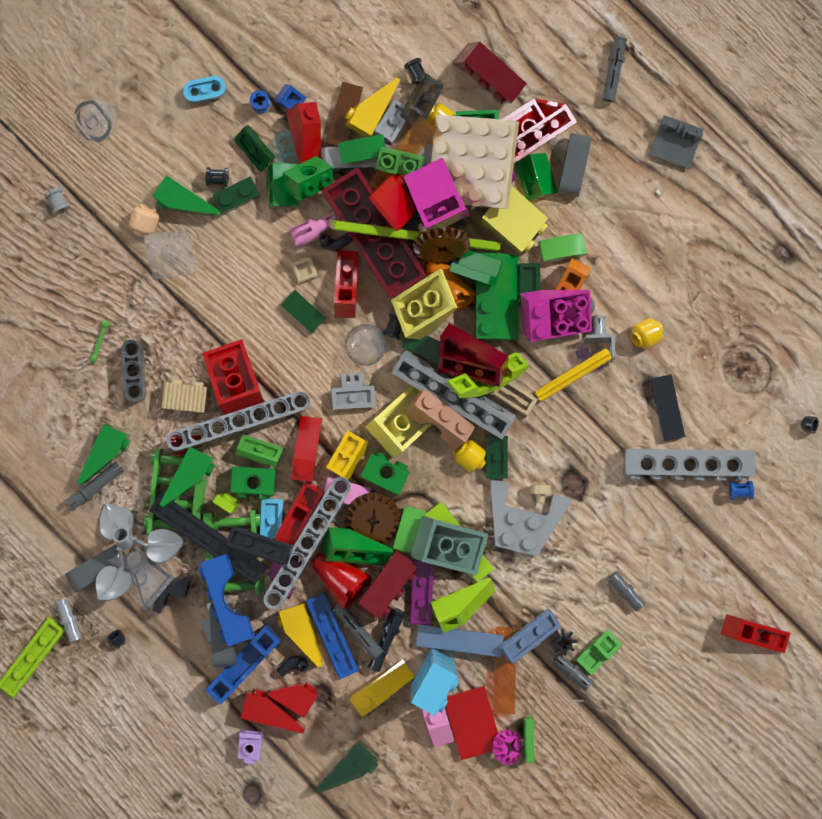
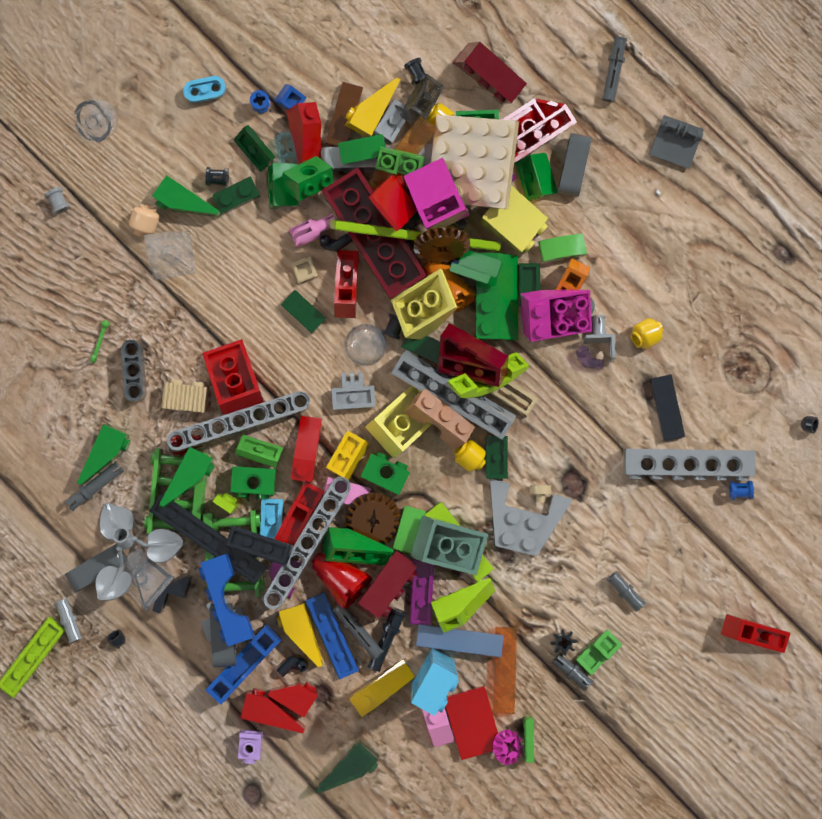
sand blue tile [498,608,561,665] -> none
yellow axle [535,349,612,401] -> none

